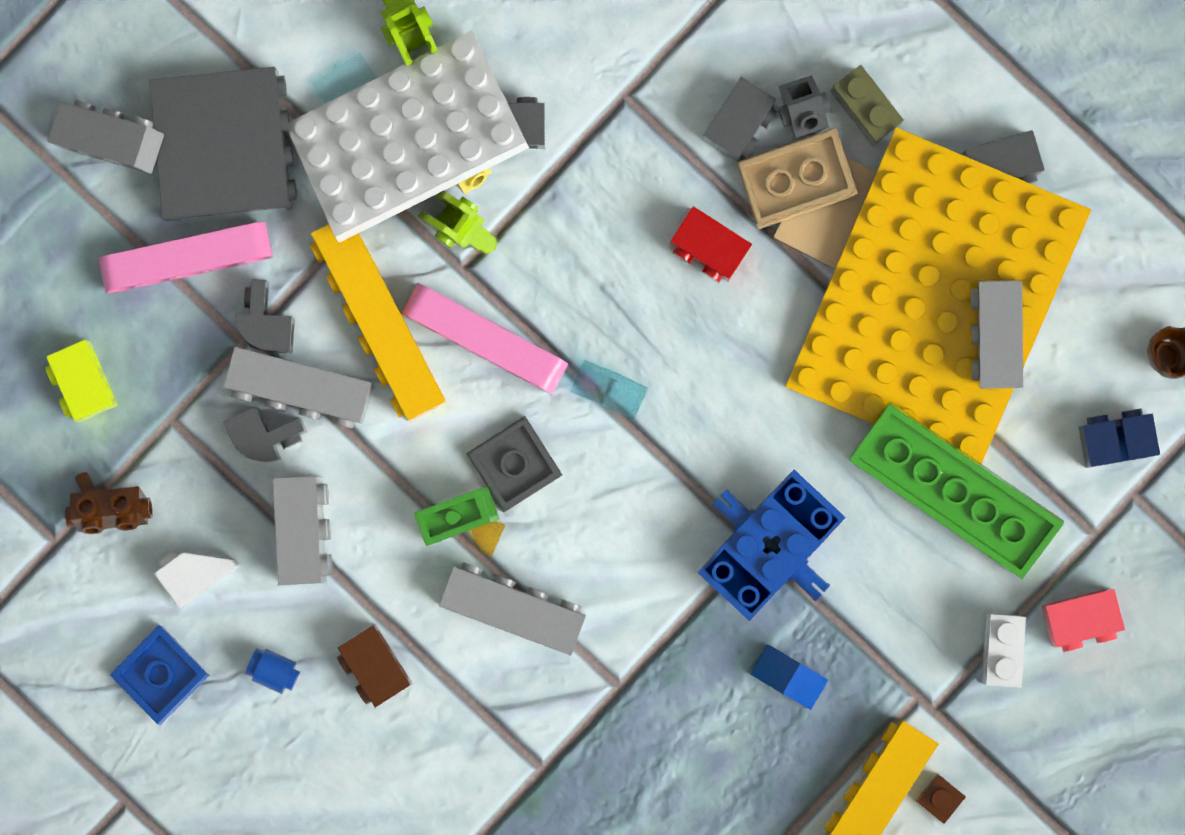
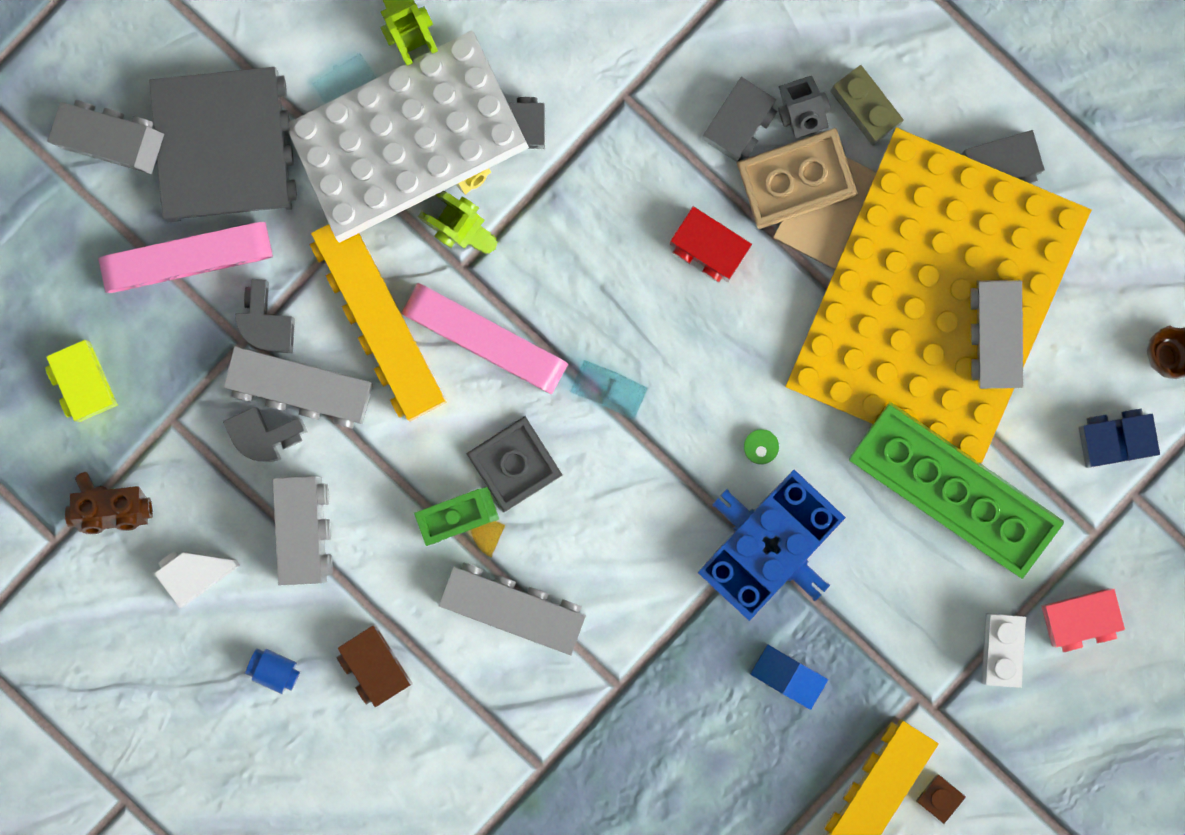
blue plate [110,625,210,725] -> none
none -> bright green tile [744,429,779,465]

